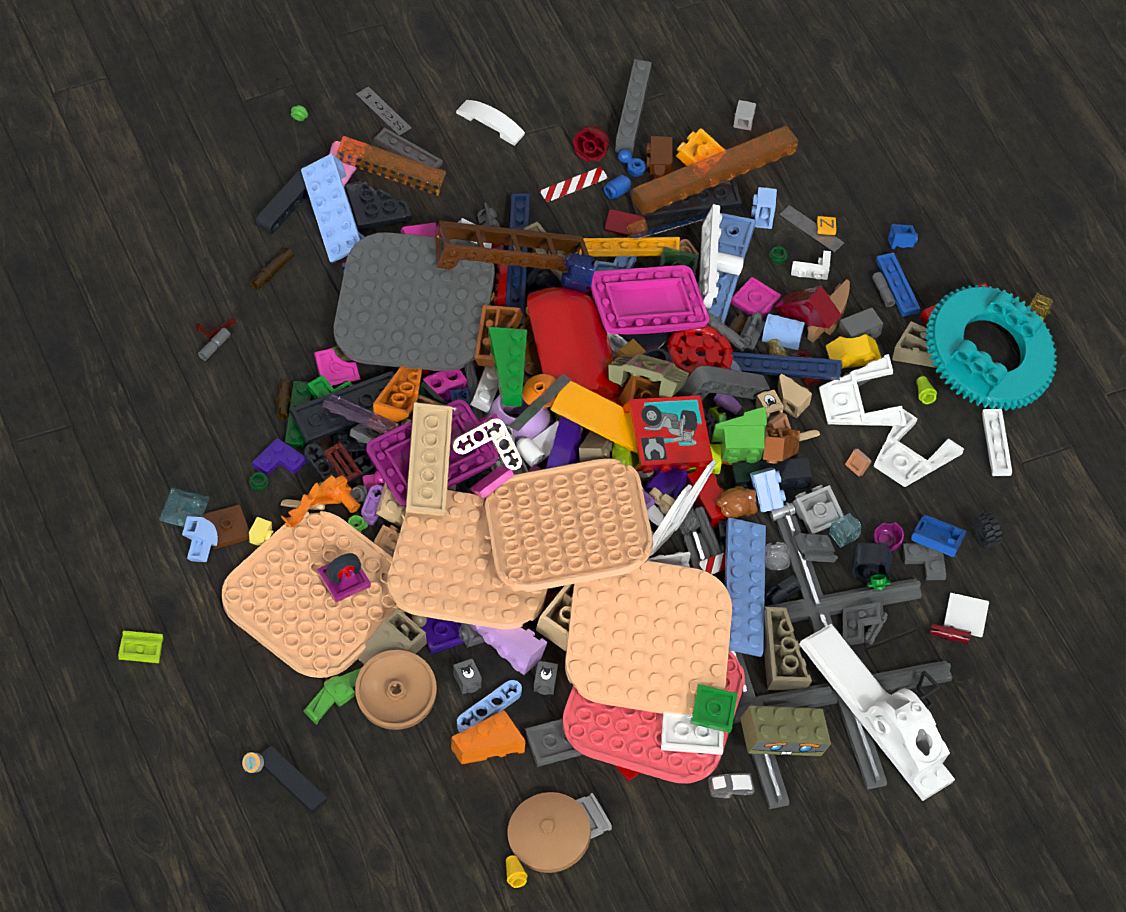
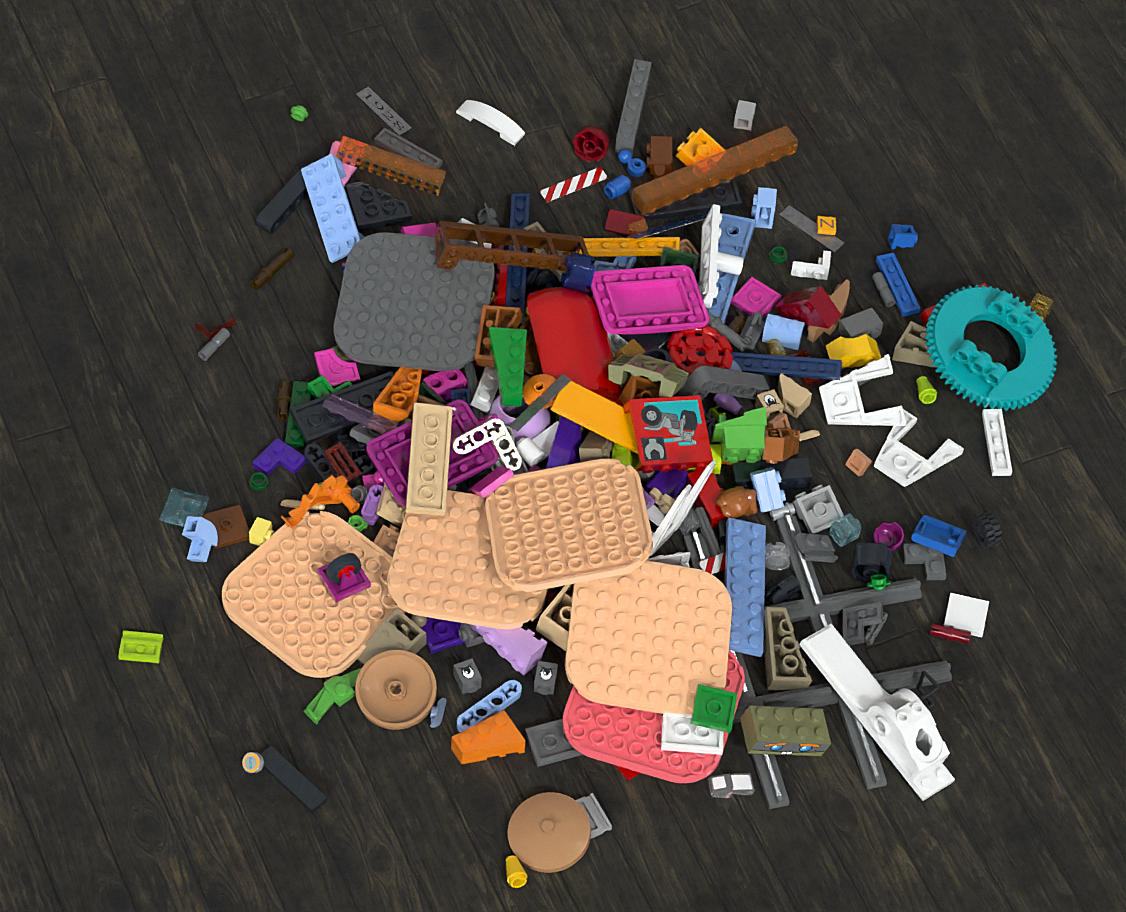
none -> sand blue piece [430,698,447,728]

